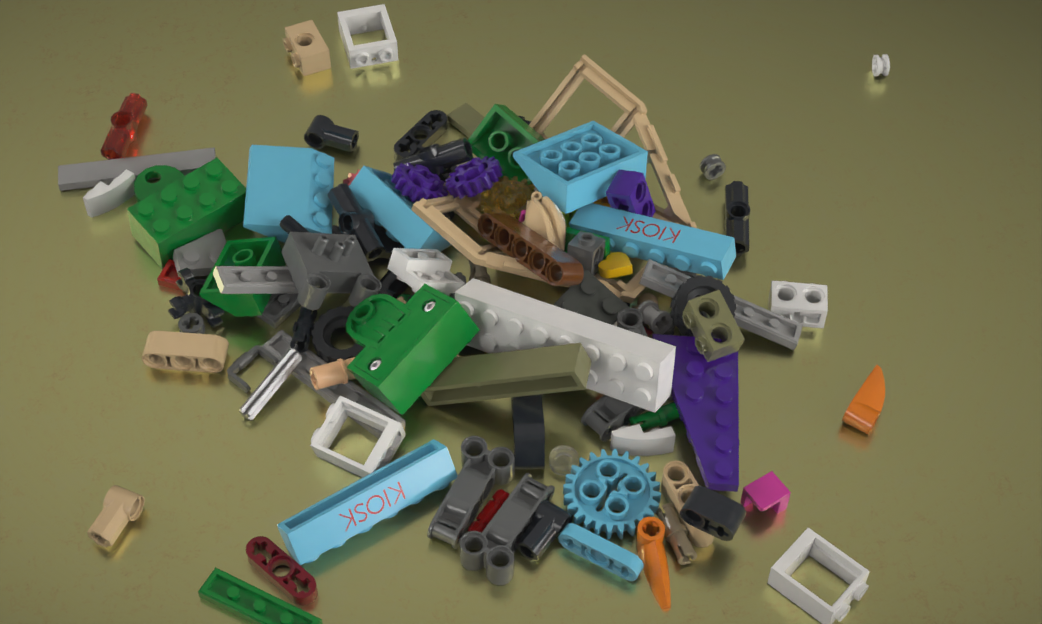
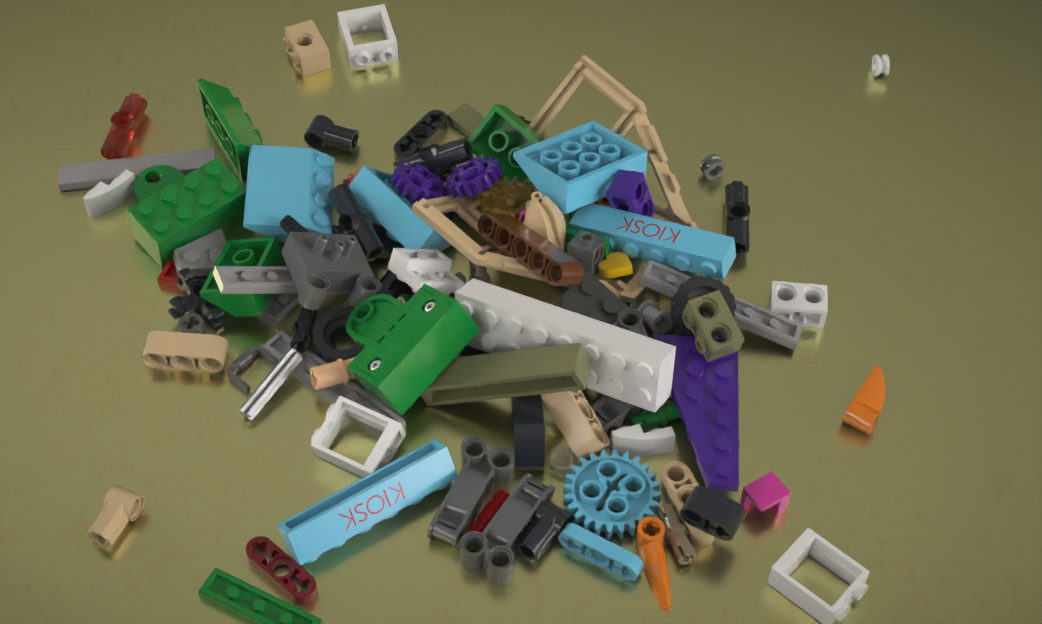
none -> green slope [197,78,268,182]
none -> tan beam [540,390,609,459]

